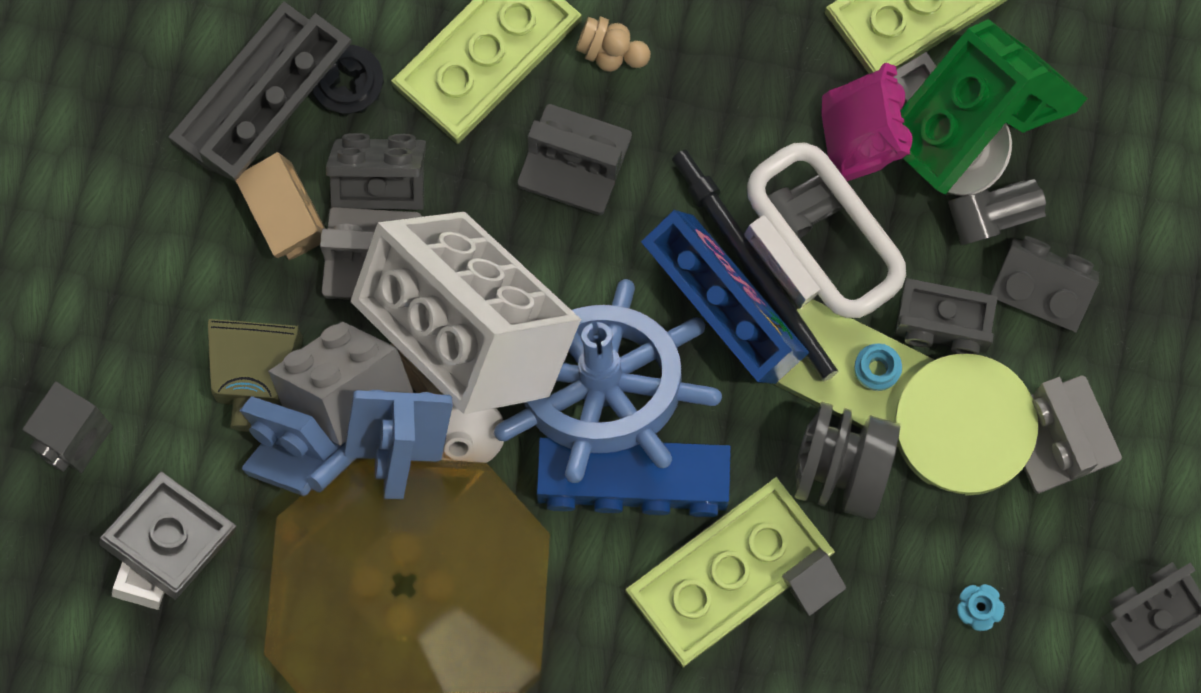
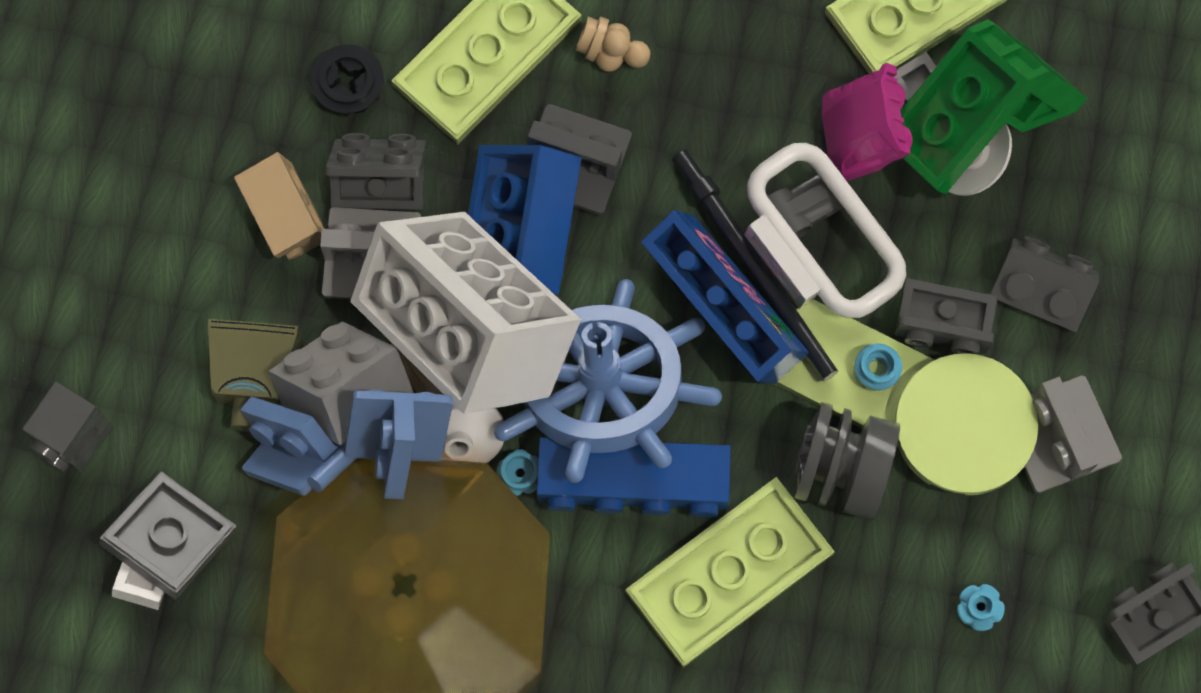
dark grey slope [169,1,352,181] -> none
dark grey tile [782,548,847,616] -> none
dark grey piece [948,179,1046,245] -> none
none -> blue slope [468,145,581,295]
none -> medium azure plate [496,450,539,496]

